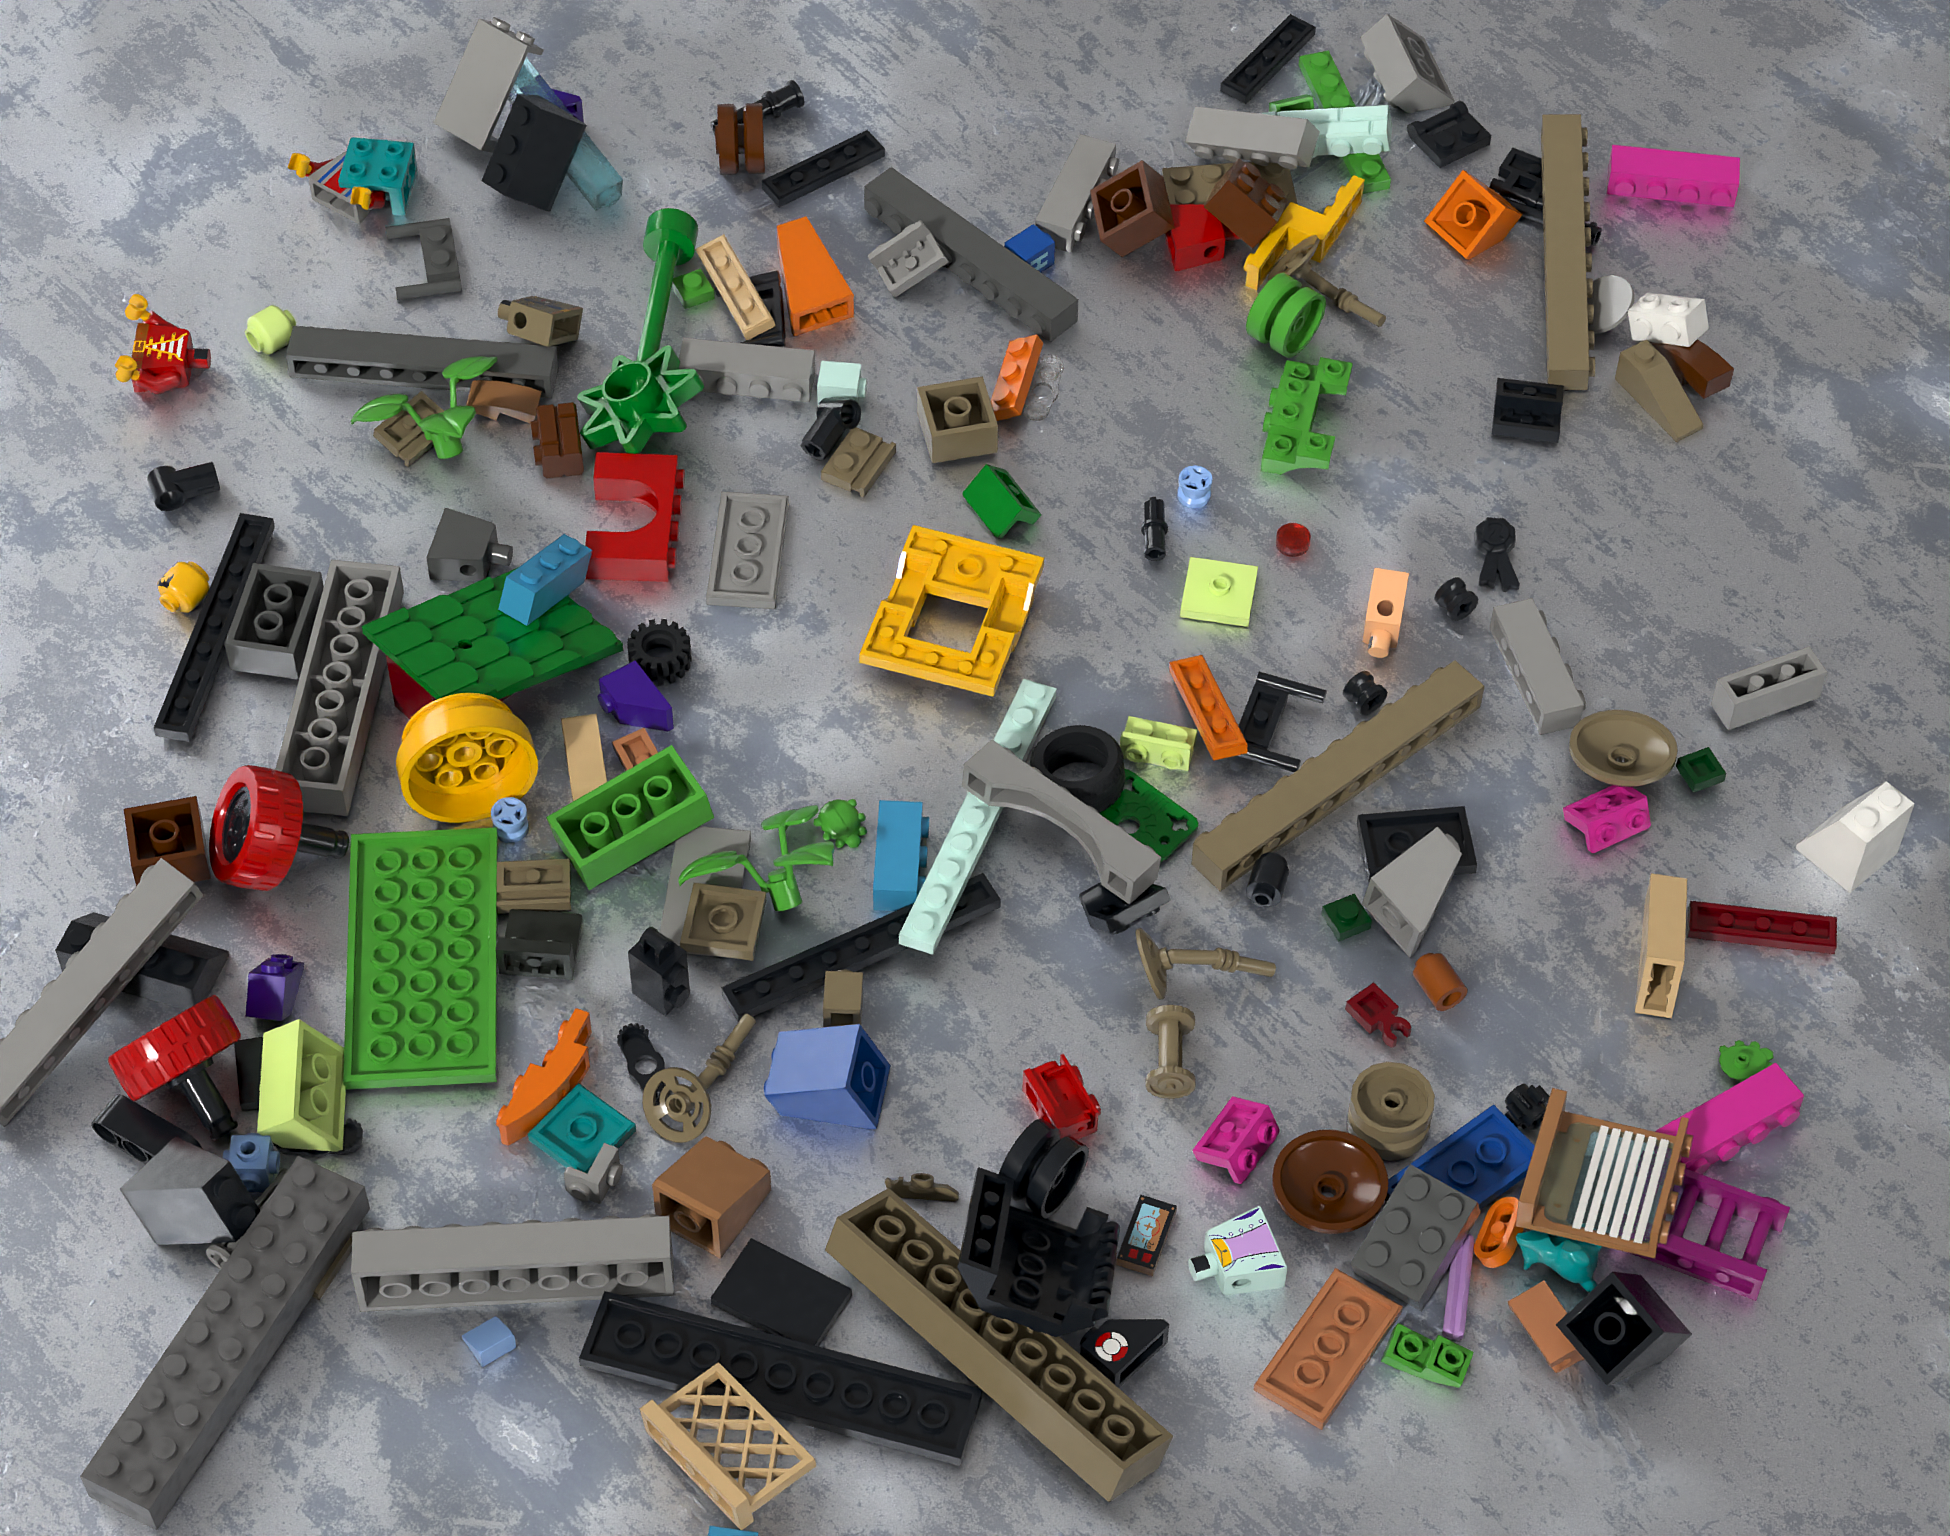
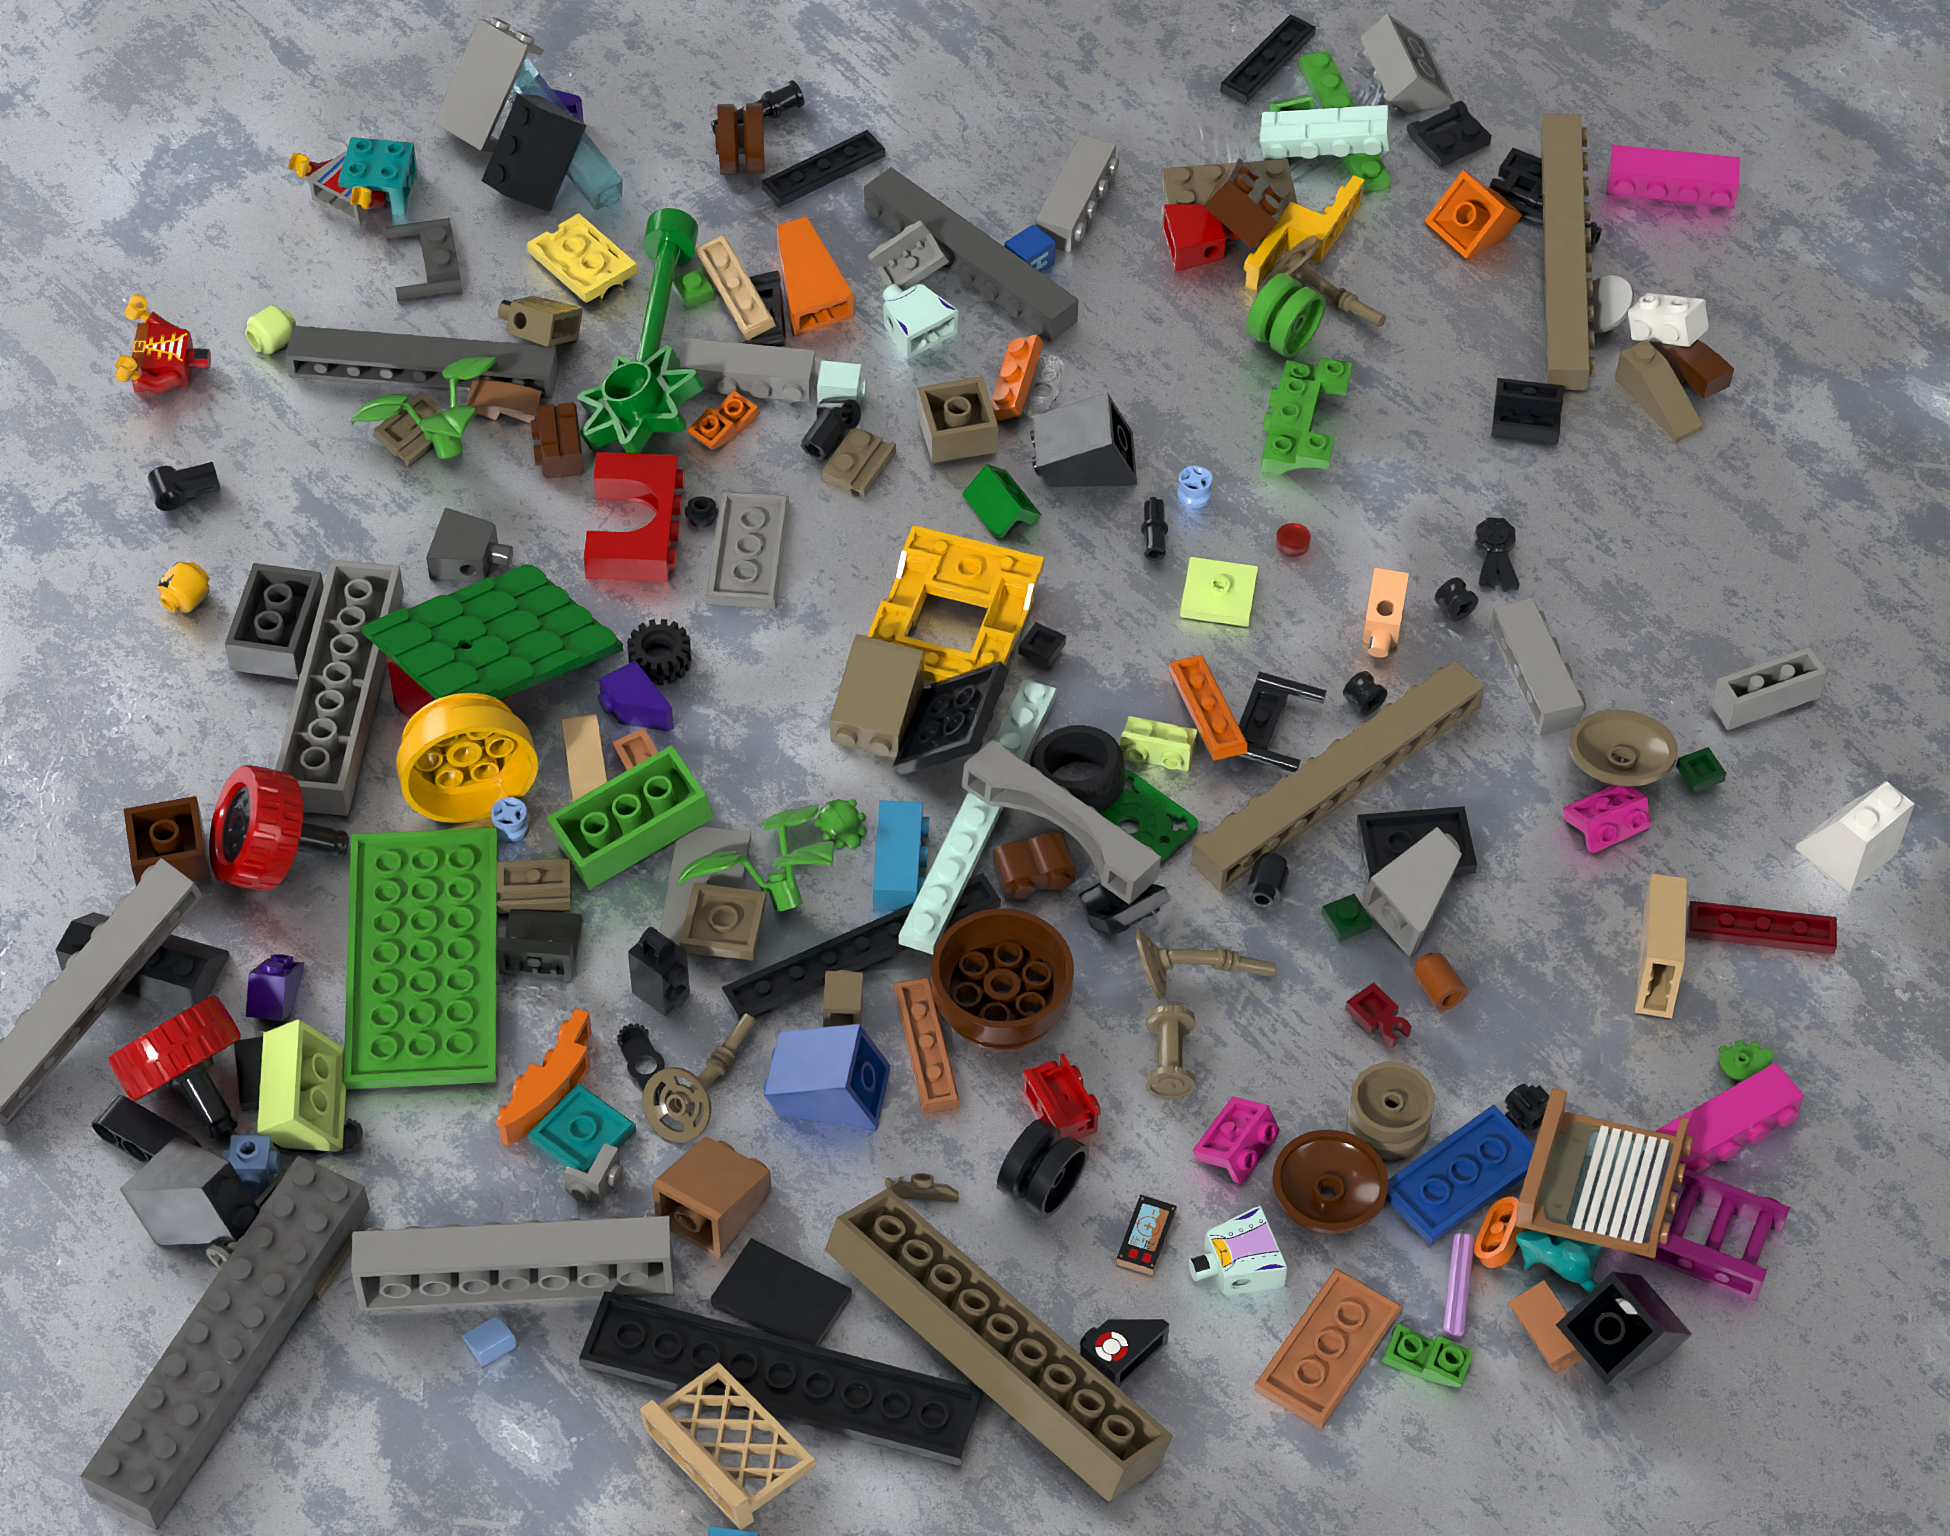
black plate [153,513,275,742] -> none
dark azure brick [498,534,592,626] -> none
black slope [957,1167,1120,1337] -> none
reddish brown brick [1090,160,1175,257] -> none
light grey brick [1185,106,1320,169] -> none
dark grey brick [1350,1164,1481,1312] -> none
none -> light yellow piece [527,213,638,303]
none -> black plate [685,496,718,528]
none -> orange slope [687,390,760,450]
none -> dark tan slope [830,634,924,758]
none -> light aqua torso [883,284,958,360]
none -> black plate [892,661,1009,775]
none -> nougat tile [893,977,960,1115]
none -> reddish brown wheel [931,909,1074,1050]
none -> reddish brown brick [993,832,1075,900]
none -> black plate [1018,622,1066,668]
none -> black slope [1030,392,1137,487]

